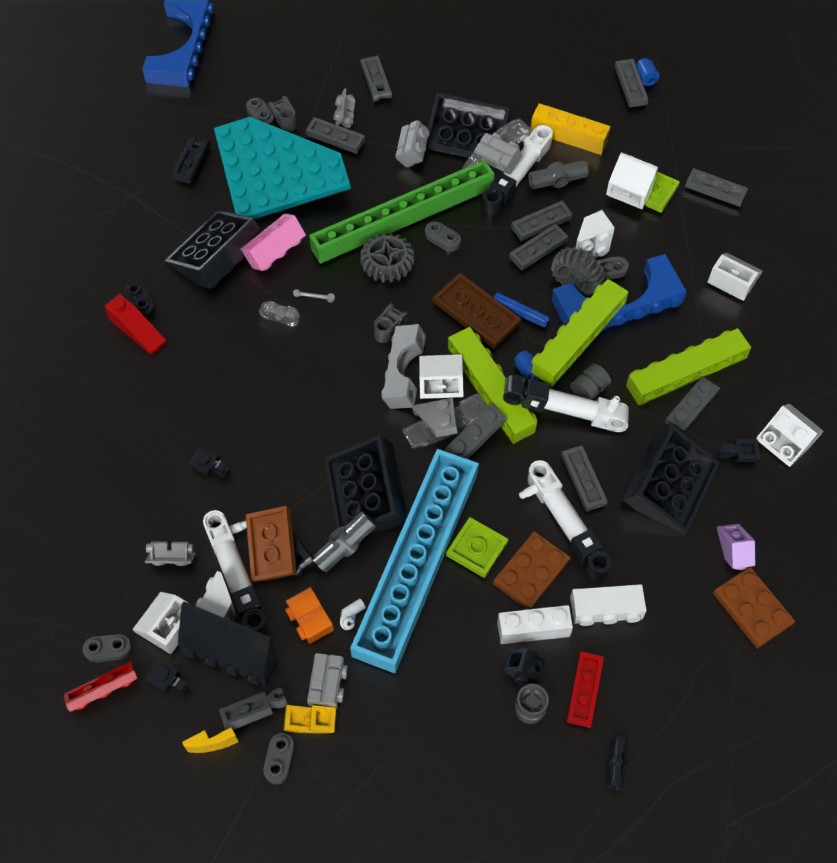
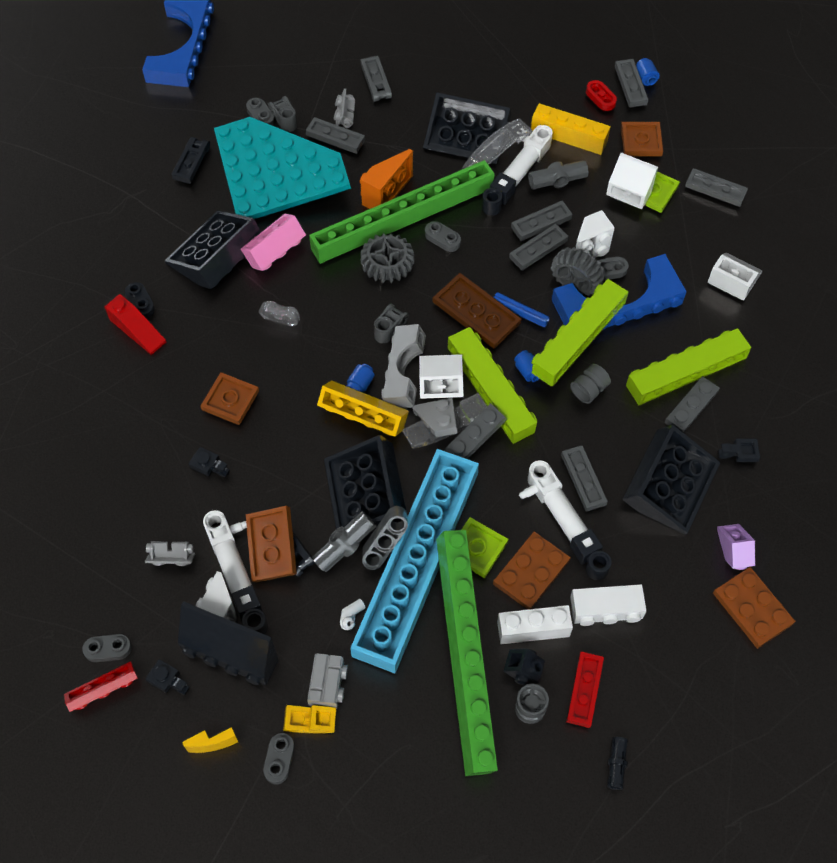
white slope [132,592,188,654] -> none
dark grey plate [219,688,287,730] -> none
orange brick [285,587,334,644] -> none
light grey hinge [293,289,335,302] -> none
light grey brick [395,120,429,167] -> none
light grey brick [474,133,522,175] -> none
white piece [503,375,629,432] -> none
white slope [756,404,823,467] -> none
none -> dark orange plate [201,372,259,425]
none -> yellow brick [317,381,409,436]
none -> blue brick [346,364,375,393]
none -> orange slope [360,149,413,209]
none -> dark grey beam [362,506,408,570]
none -> bright green brick [436,530,498,776]
none -> red plate [586,80,617,111]
none -> dark orange plate [621,122,663,156]

